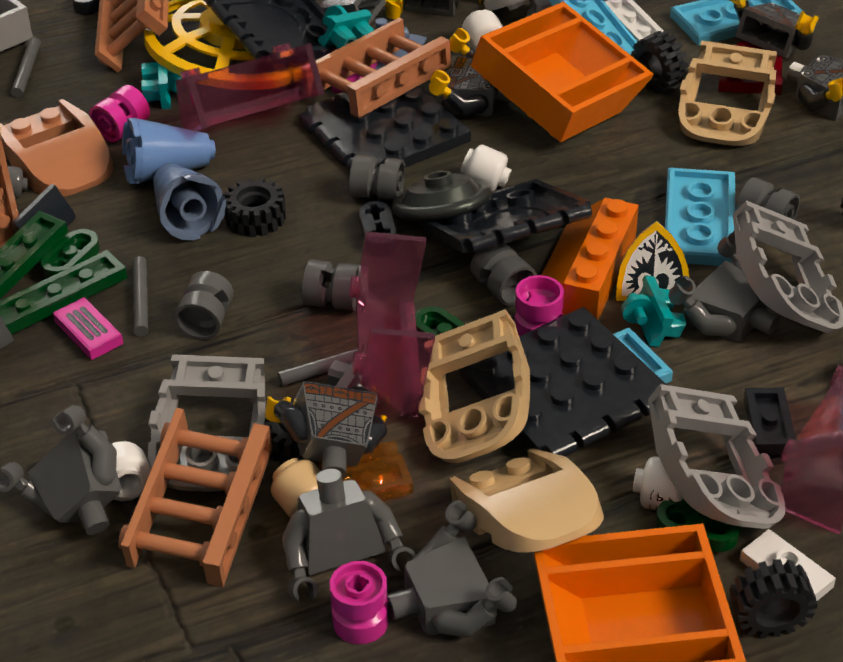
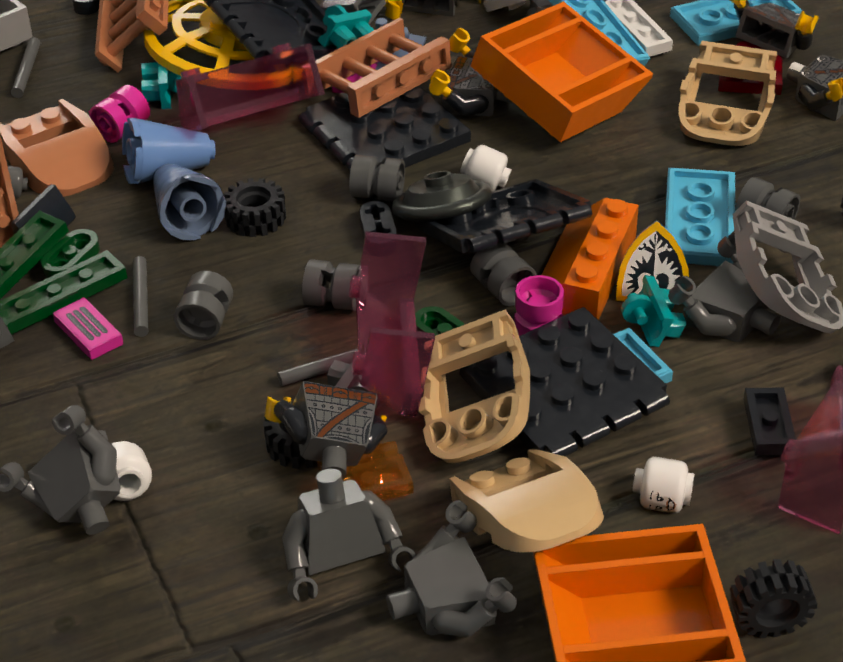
nougat fence [118,408,273,587] -> none
light grey slope [148,355,266,492] -> none
tan head [271,458,320,518] -> none
dark pink wheel [330,561,389,644] -> none
white head [462,10,503,50] -> none
black tyre [631,31,689,93] -> none
light grey slope [648,384,786,529] -> none
dark green plate [656,499,740,552] -> none
white plate [740,529,836,601] -> none

